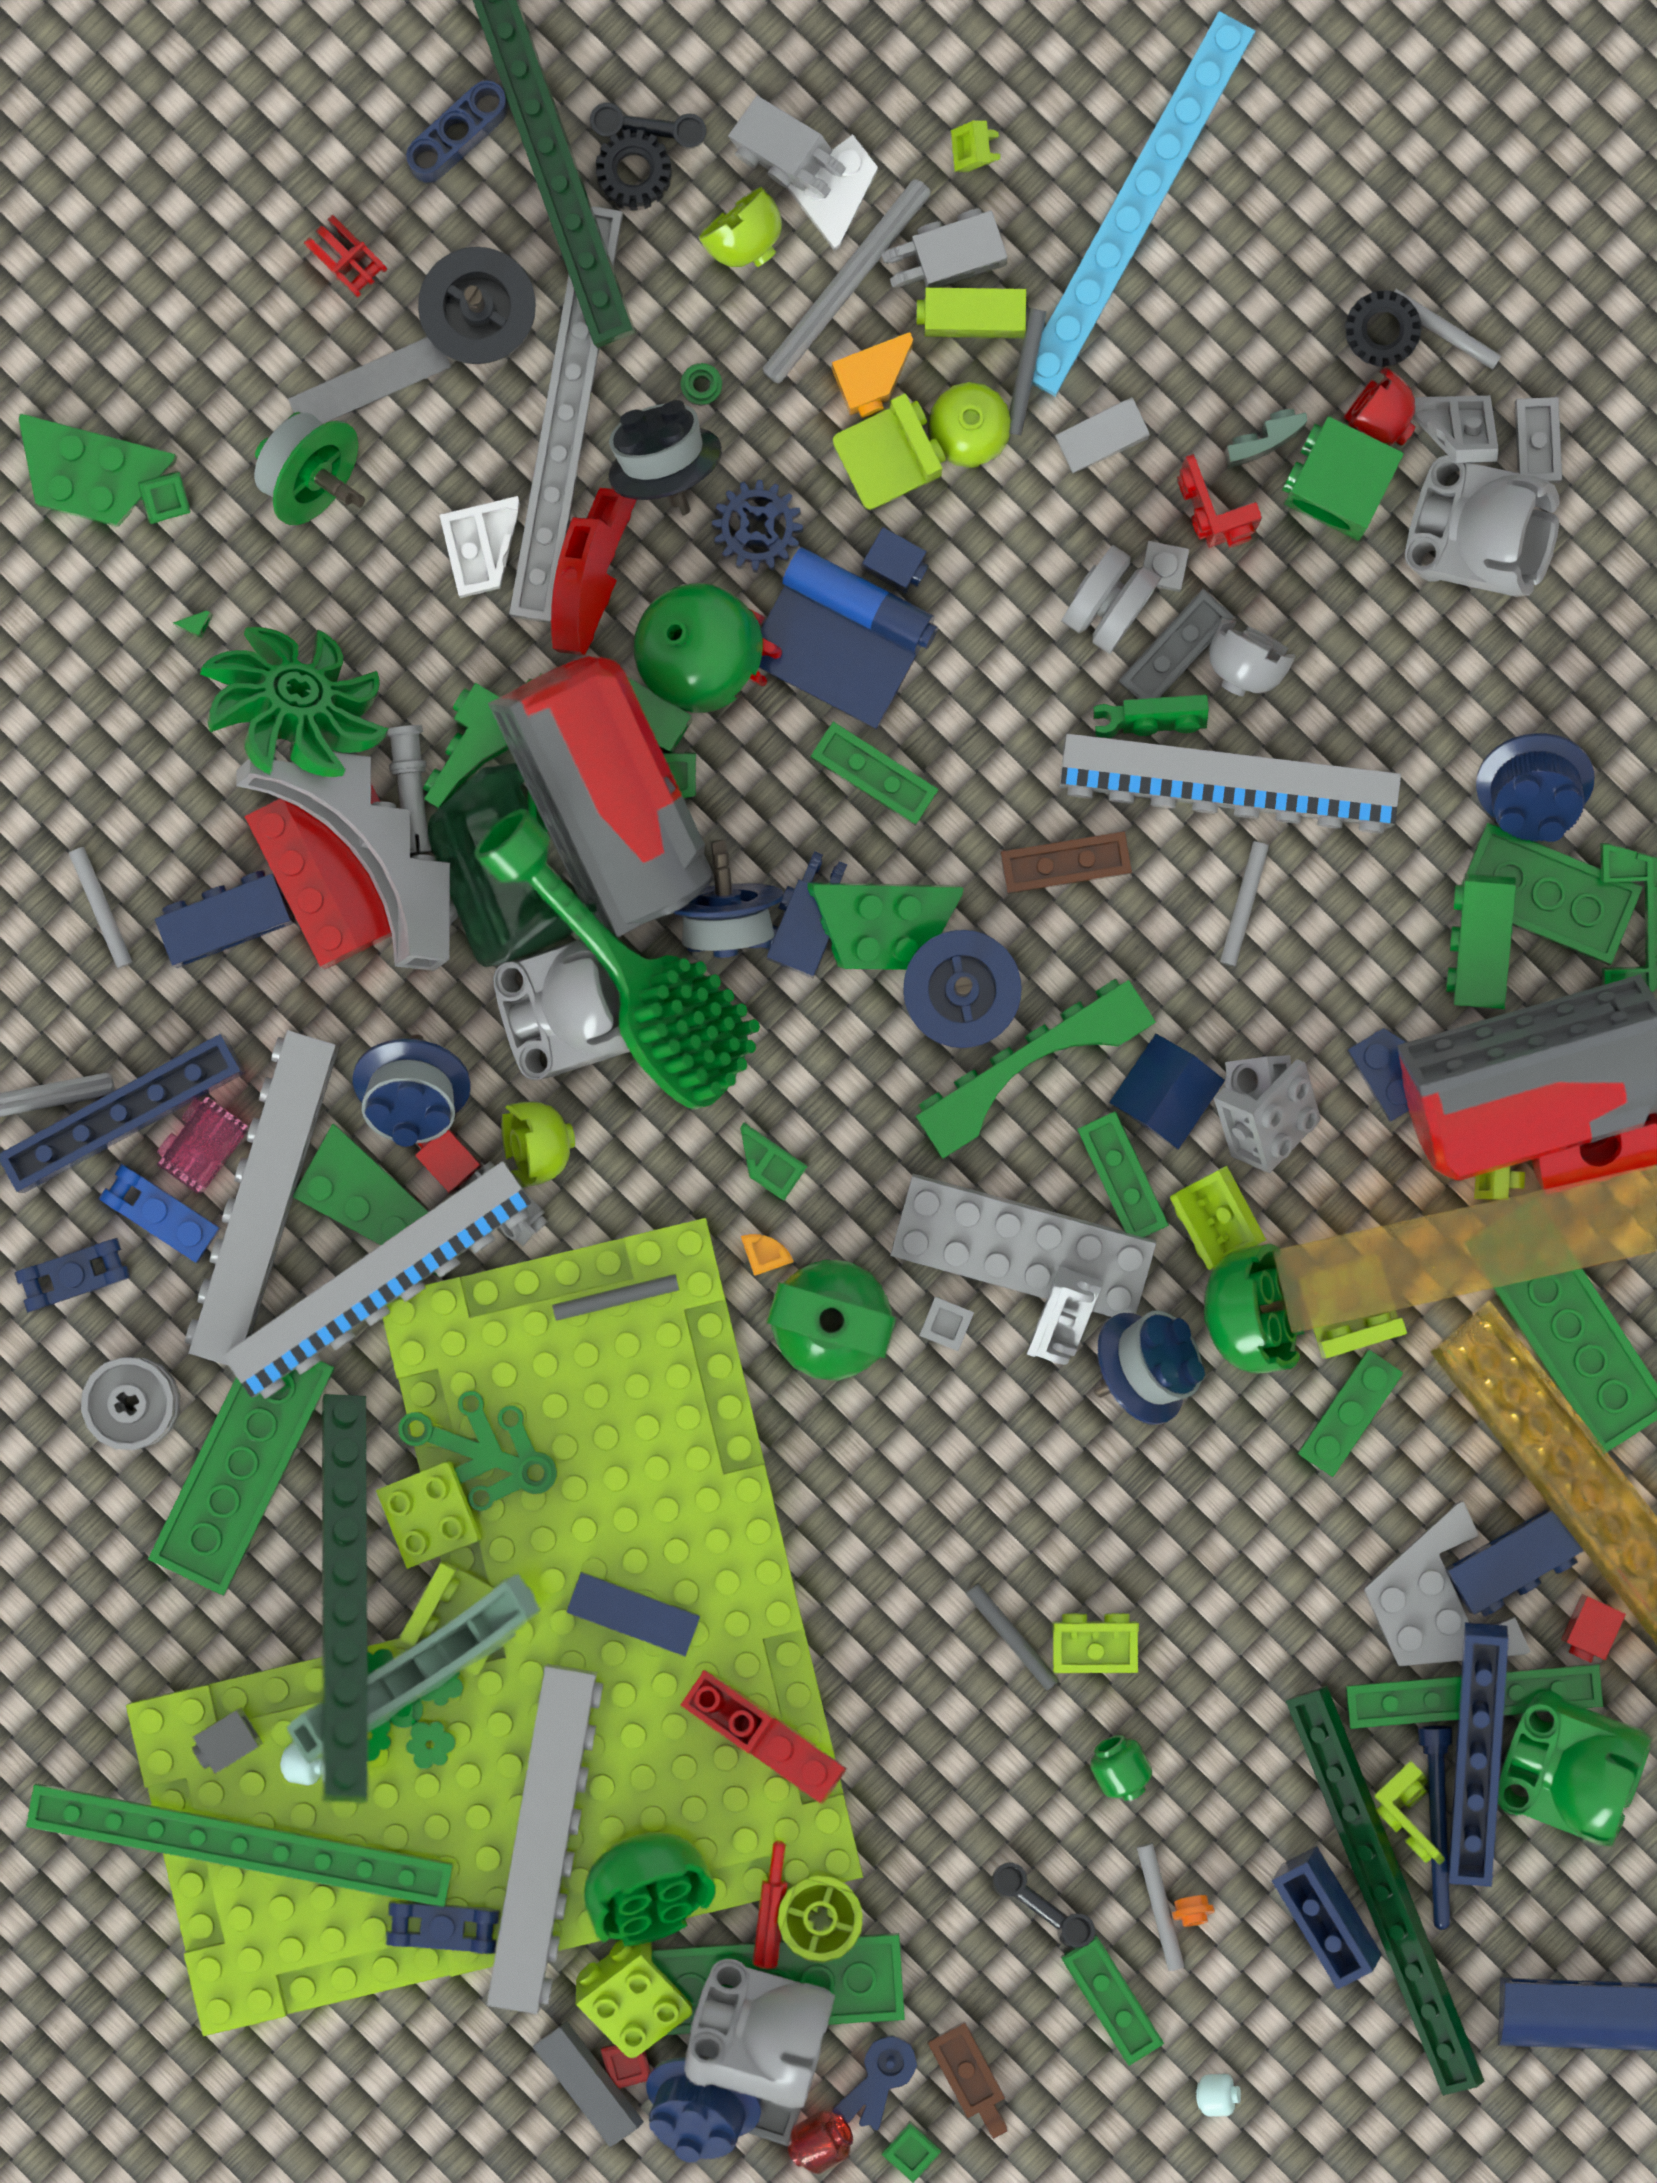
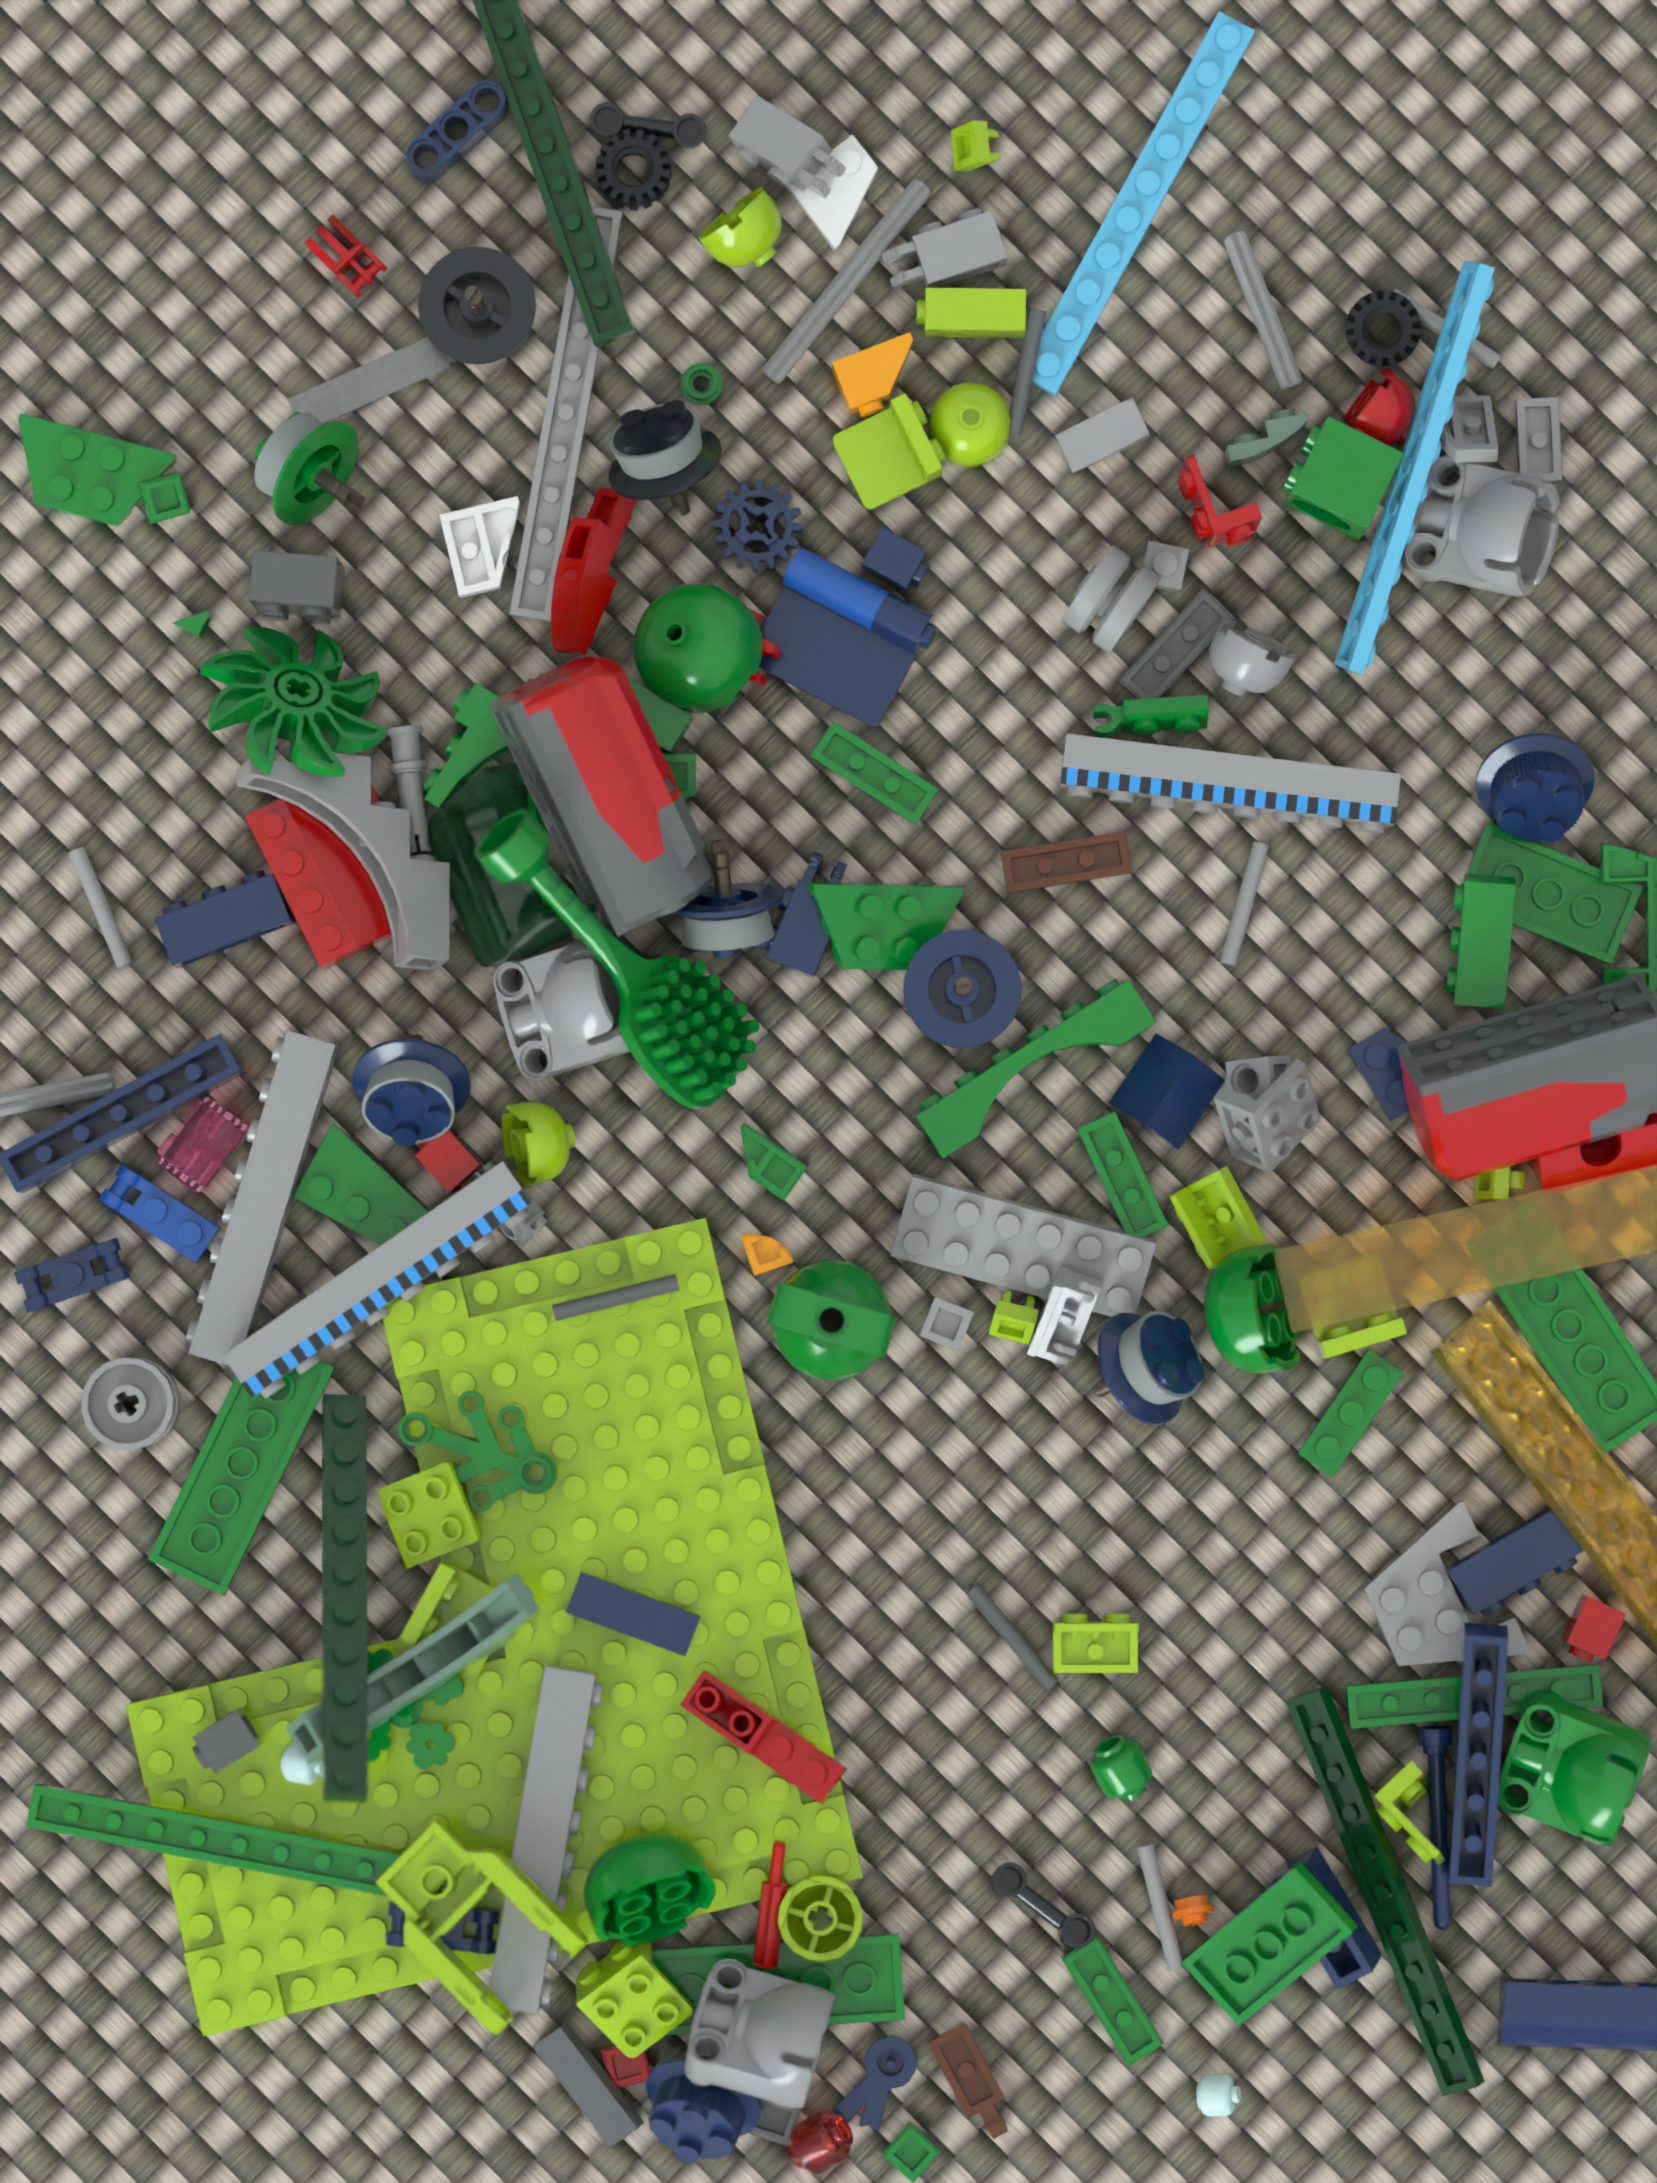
none -> dark grey brick [249,550,345,624]
none -> lime plate [375,1820,588,2035]
none -> lime tile [988,1290,1039,1345]
none -> green plate [1181,1862,1358,2026]
none -> light grey axle [1224,231,1302,390]
none -> medium azure plate [1334,260,1495,675]

